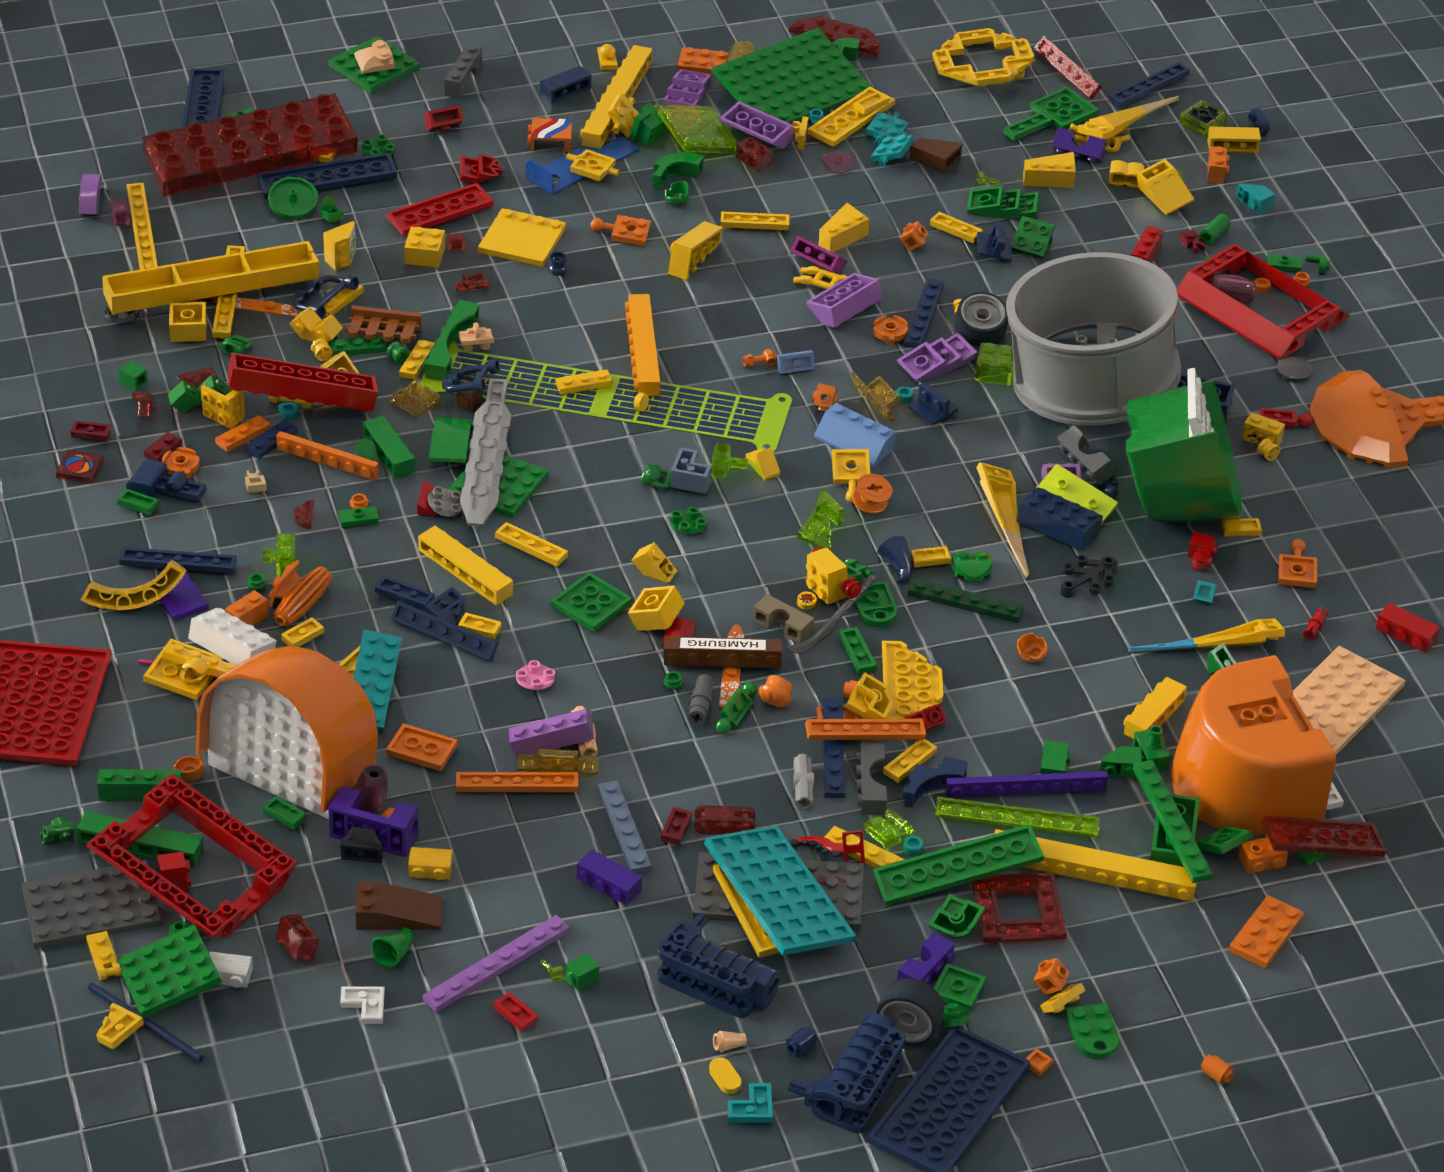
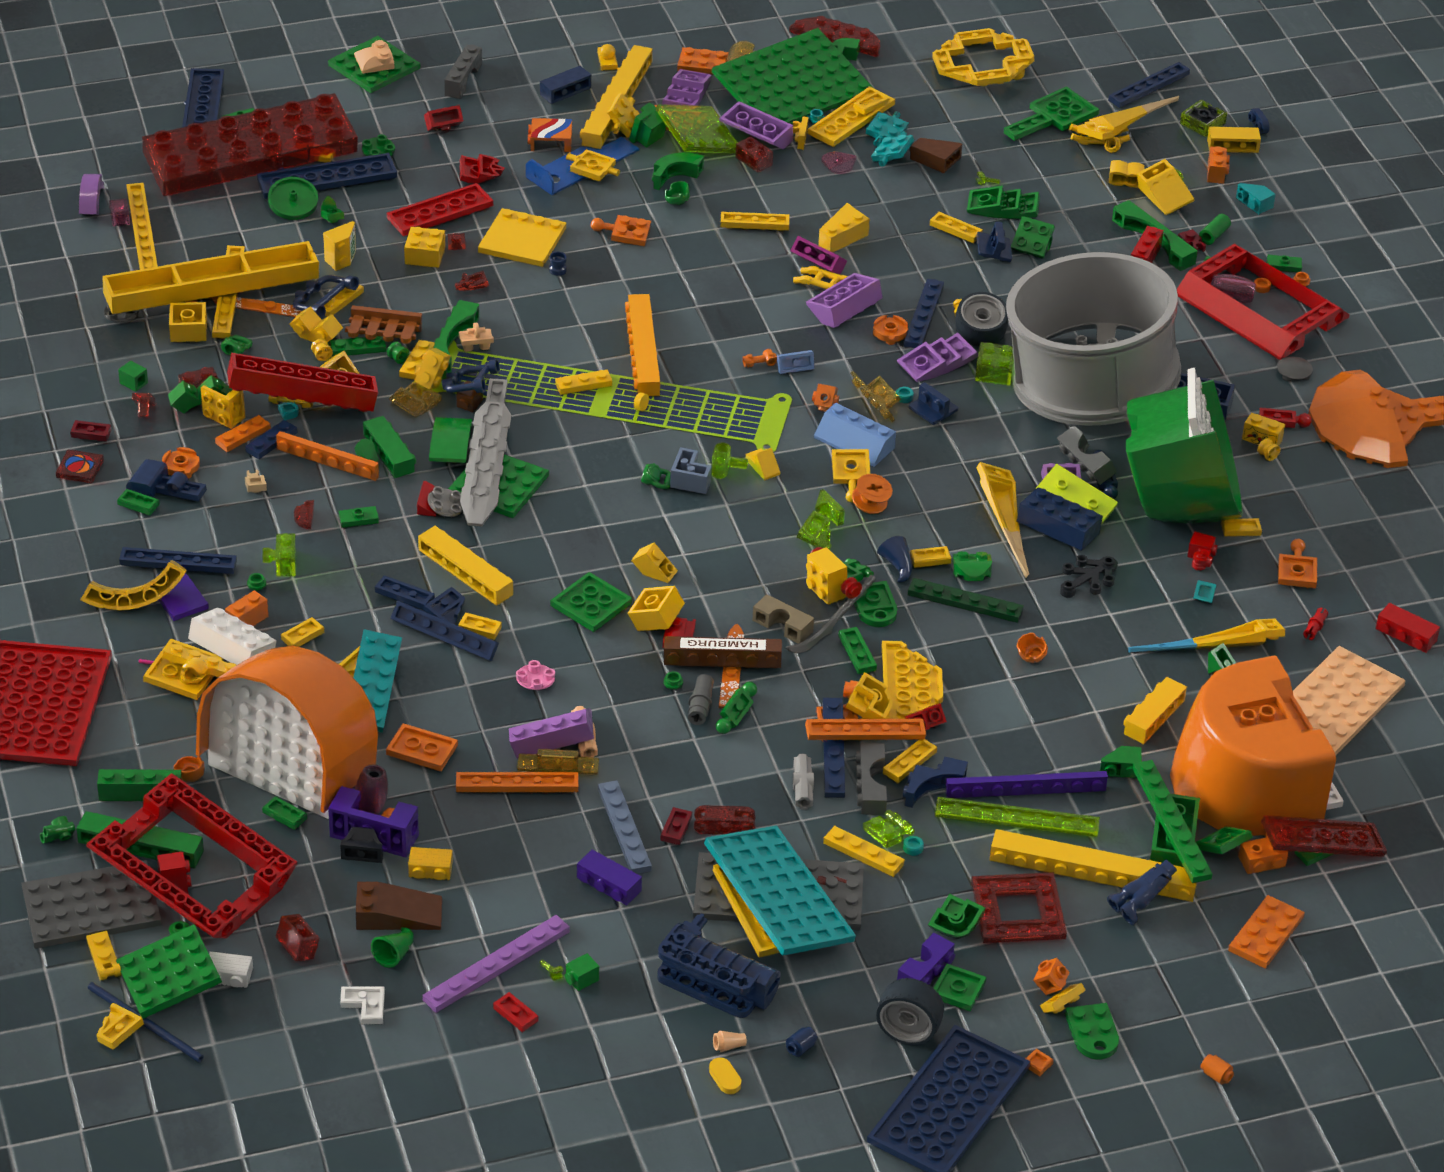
dark red plate [144,432,182,462] -> none
orange plate [268,560,332,627] -> none
orange plate [350,494,369,509] -> none
yellow plate [495,522,568,567] -> none
yellow wedge [668,221,723,280] -> none
green dish [670,507,707,534] -> none
teal plate [728,1083,773,1123] -> none
orange piece [759,675,793,708] -> none
red piece [788,830,865,865] -> none
dark blue piece [788,1014,905,1133] -> none
yellow tile [797,592,817,609] -> none
green plate [873,824,1044,906] -> none
orange brick [899,221,929,251] -> none
green plate [940,1003,970,1029] -> none
yellow wedge [1023,152,1076,188] -> none
clear red plate [1034,36,1102,100] -> none
green brick [1040,740,1071,774] -> none
dark purple arch [1052,127,1107,163] -> none
green brick [1132,725,1172,772] -> none
green plate [1305,254,1330,274] -> none
none -> yellow brick [414,348,451,390]
none -> dark blue piece [1107,860,1177,925]
none -> green arch [1112,200,1198,271]

